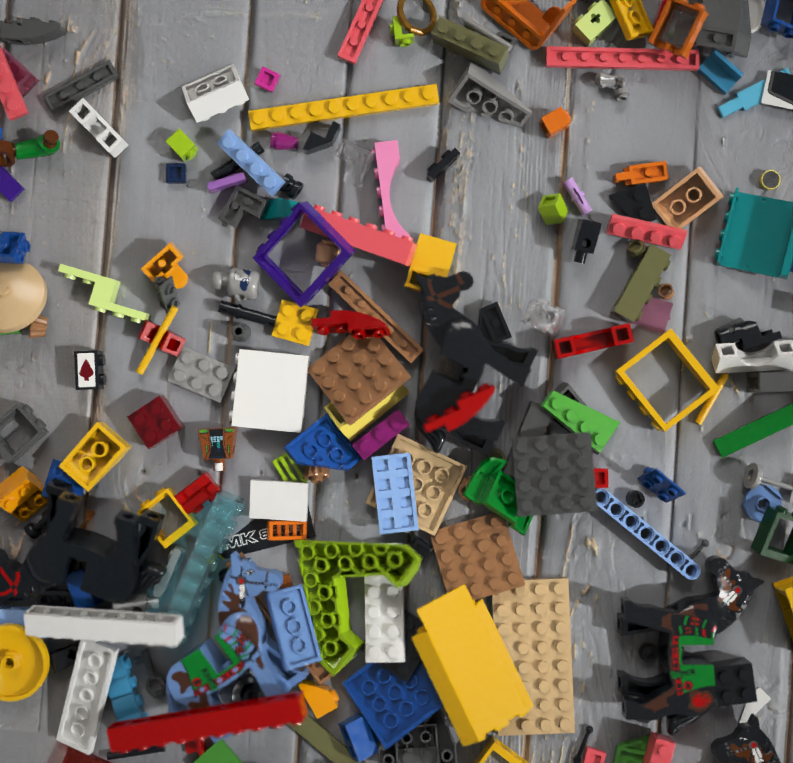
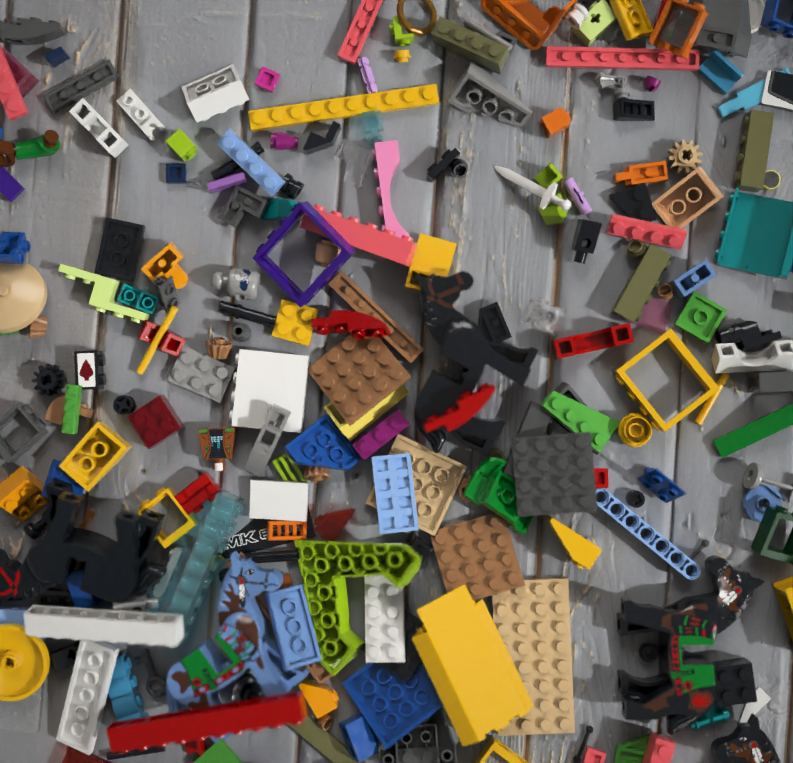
none -> black gear [32,364,67,396]
none -> dark blue tile [45,47,70,68]
none -> medium nougat brick [45,395,94,425]
none -> bright green piece [62,384,82,434]
none -> black plate [94,217,146,282]
none -> black wheel [113,395,136,415]
none -> white plate [116,89,166,141]
none -> teal slope [117,283,159,315]
none -> medium nougat piece [205,337,233,359]
none -> light grey slope [244,404,291,477]
none -> black axle [244,550,299,563]
none -> clear red slope [314,507,356,541]
none -> medium nougat hinge [317,714,334,731]
none -> lavender axle [357,56,378,94]
none -> clear light blue plate [362,110,383,146]
none -> yellow plate [393,50,412,63]
none -> black plate [449,159,468,178]
none -> white sword [494,166,571,211]
none -> lime panel [533,162,563,189]
none -> yellow slope [545,515,602,570]
none -> white wheel [564,3,589,29]
none -> black slope [613,98,655,121]
none -> yellow piece [618,413,652,447]
none -> magenta hinge [644,76,661,92]
none -> tan gear [667,139,702,175]
none -> medium blue brick [668,259,716,299]
none -> bright green plate [673,291,727,344]
none -> teal hinge [690,703,730,731]
none -> olive brick [733,110,774,193]

